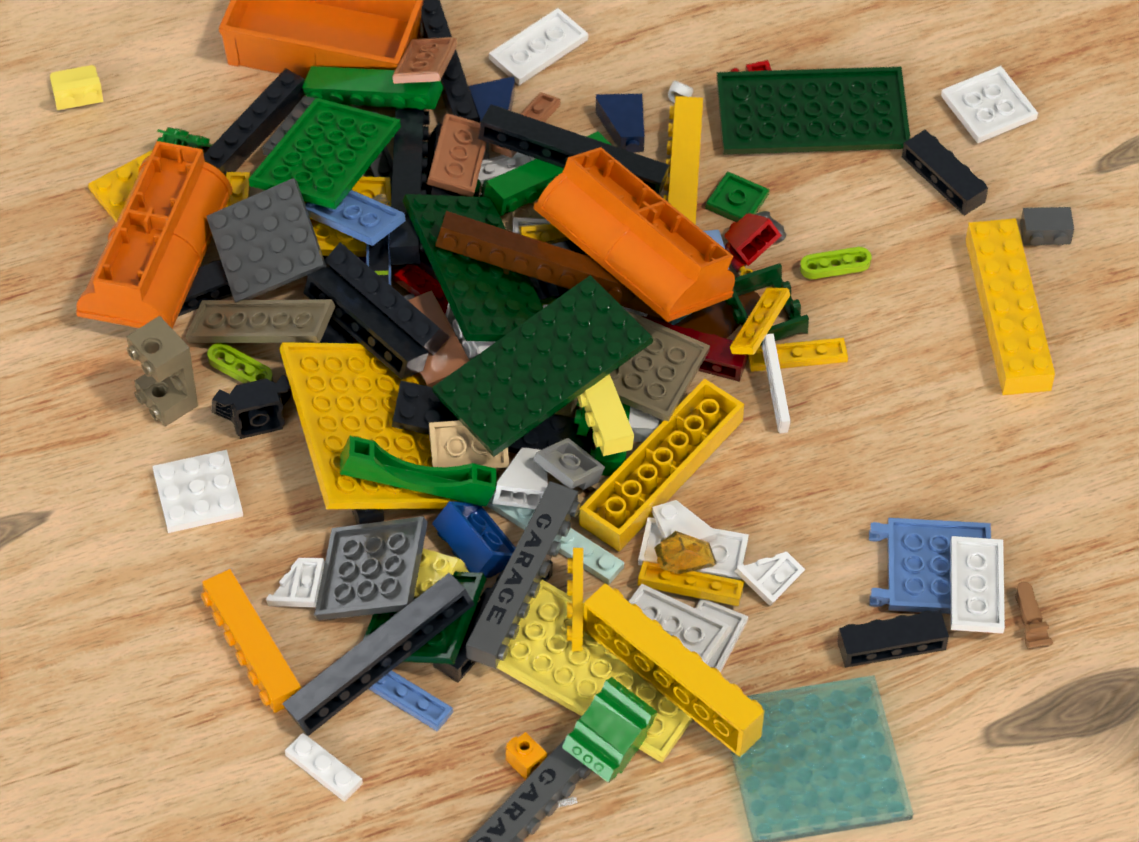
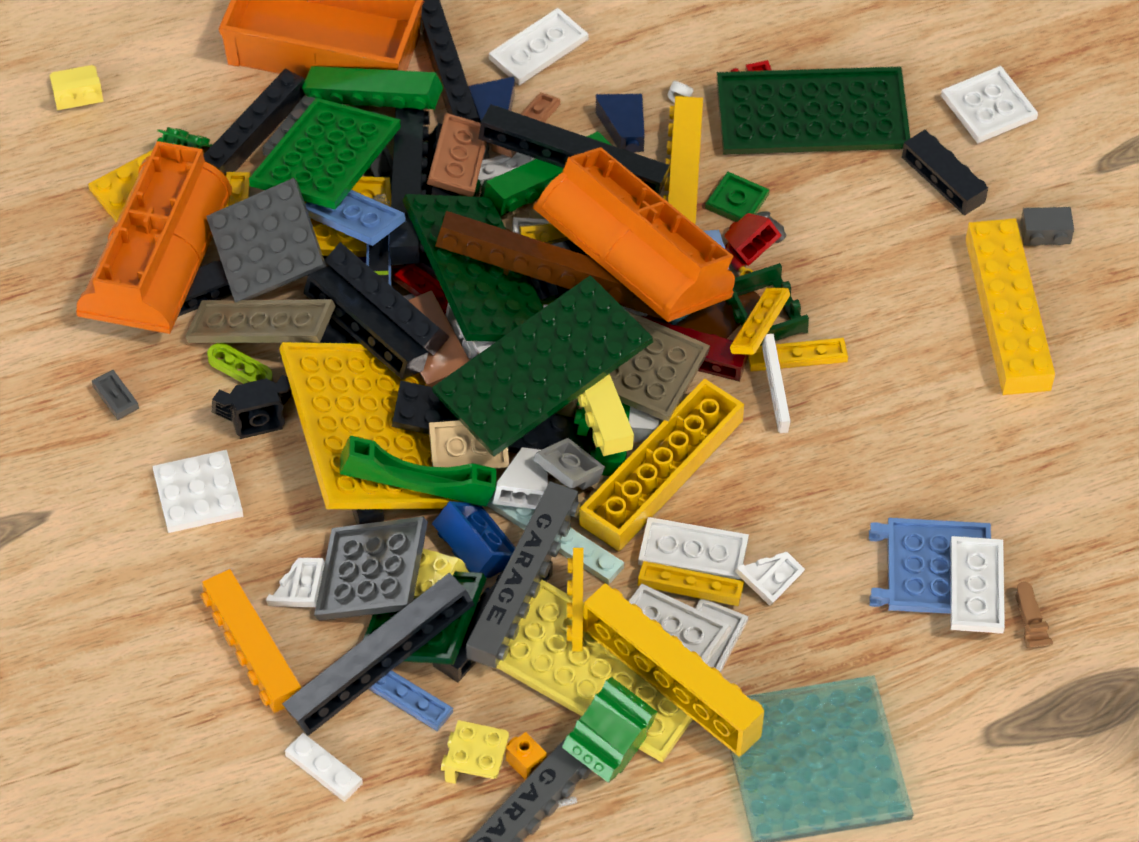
dark tan plate [126,316,198,426] -> none
nougat tile [392,37,457,84] -> none
white wing [652,500,717,553] -> none
clear yellow slope [654,531,717,575] -> none
lime plate [800,247,872,279] -> none
black brick [837,610,949,668] -> none
none -> dark grey plate [92,370,139,420]
none -> light yellow bracket [441,720,509,784]

